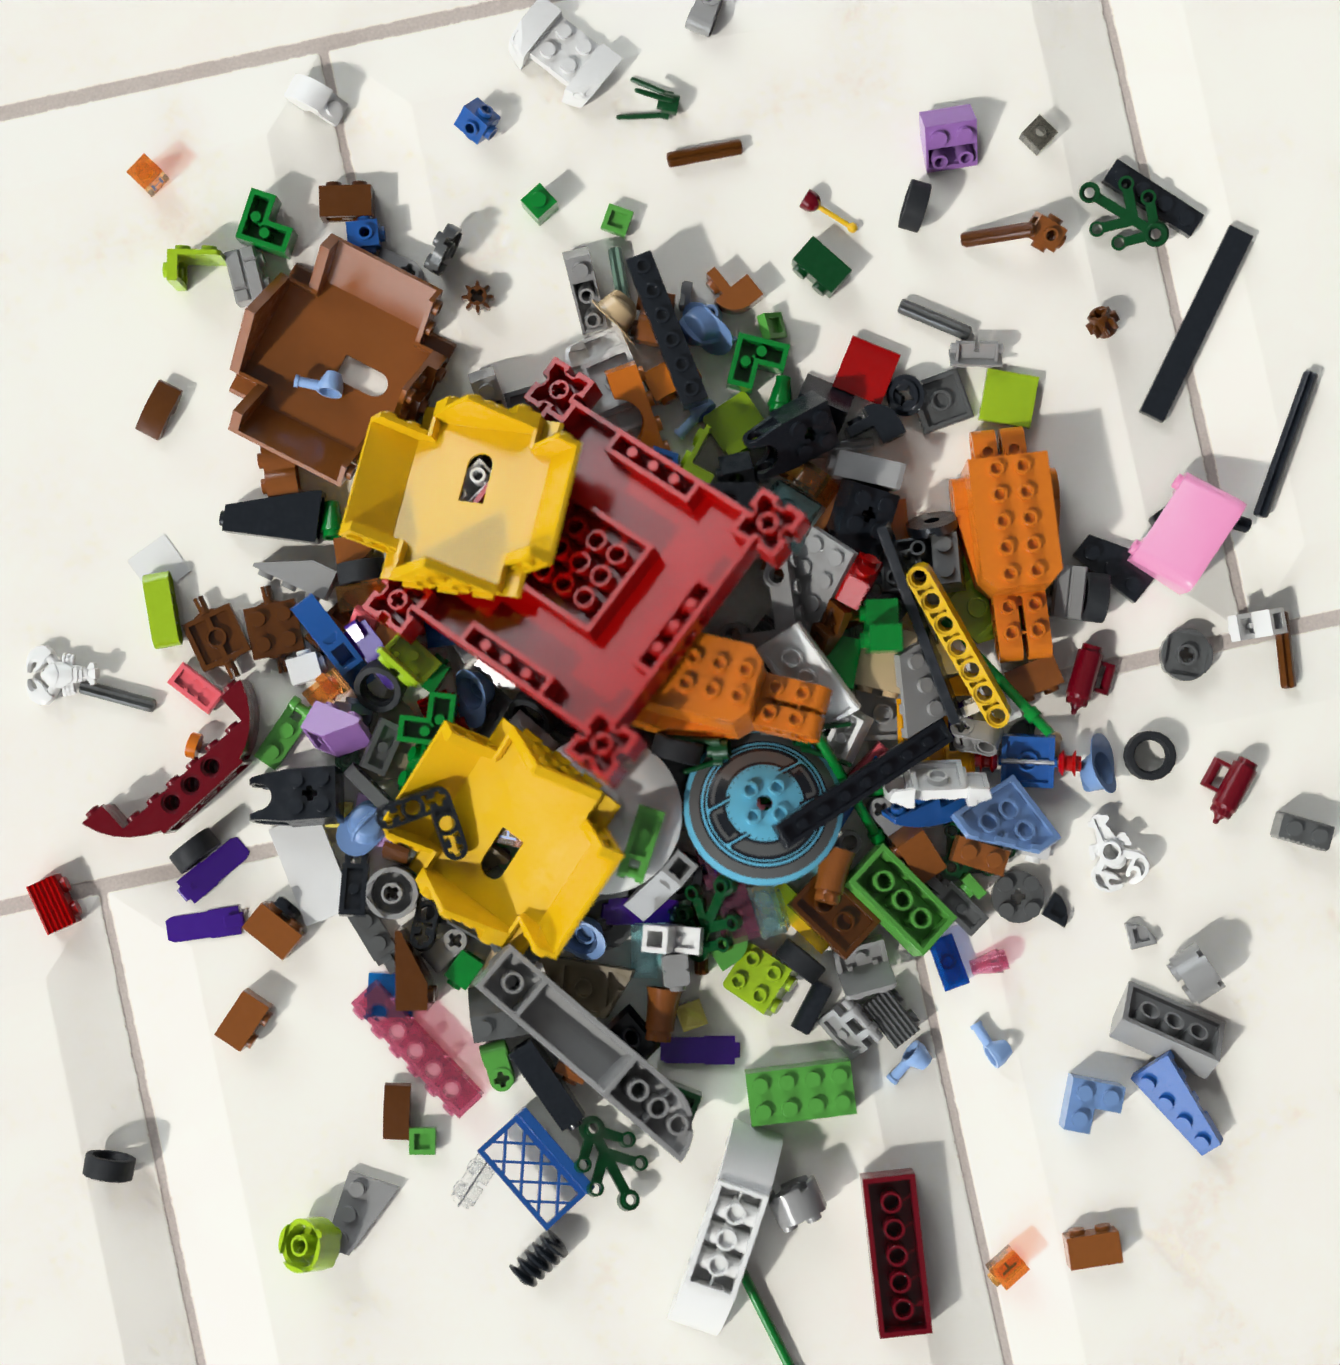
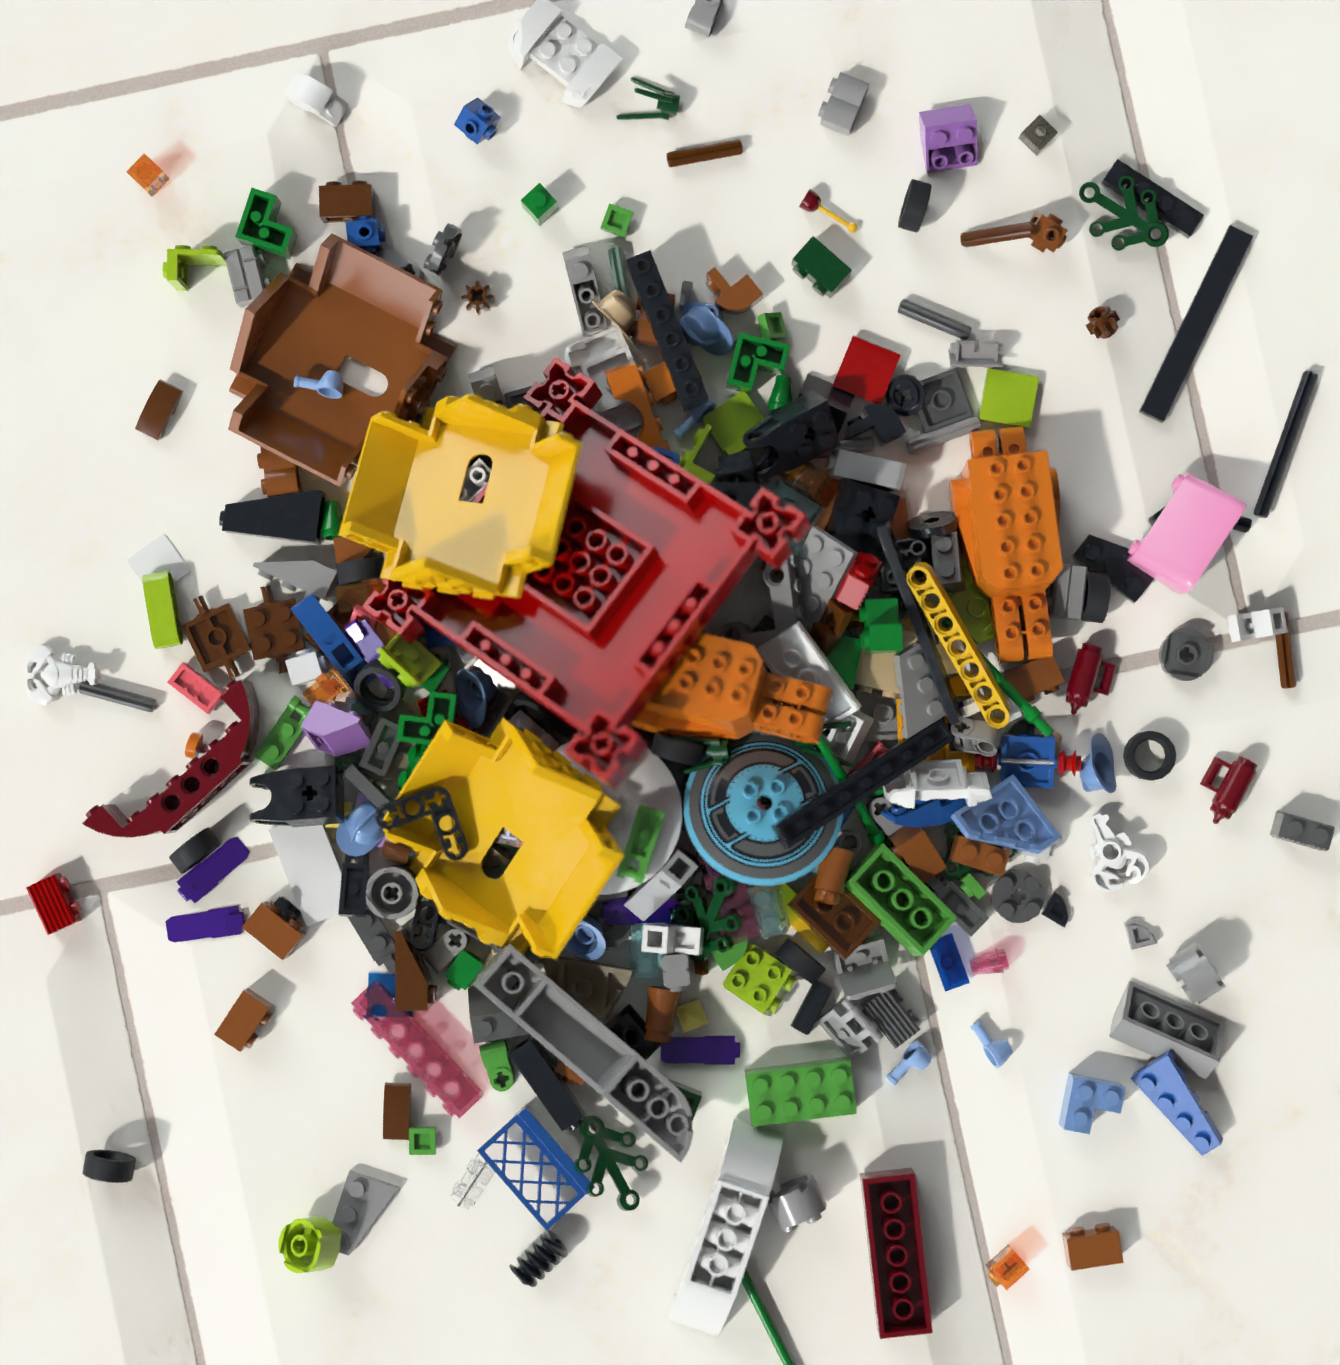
none -> light grey brick [818,72,869,136]
none -> light grey axle [906,416,981,454]

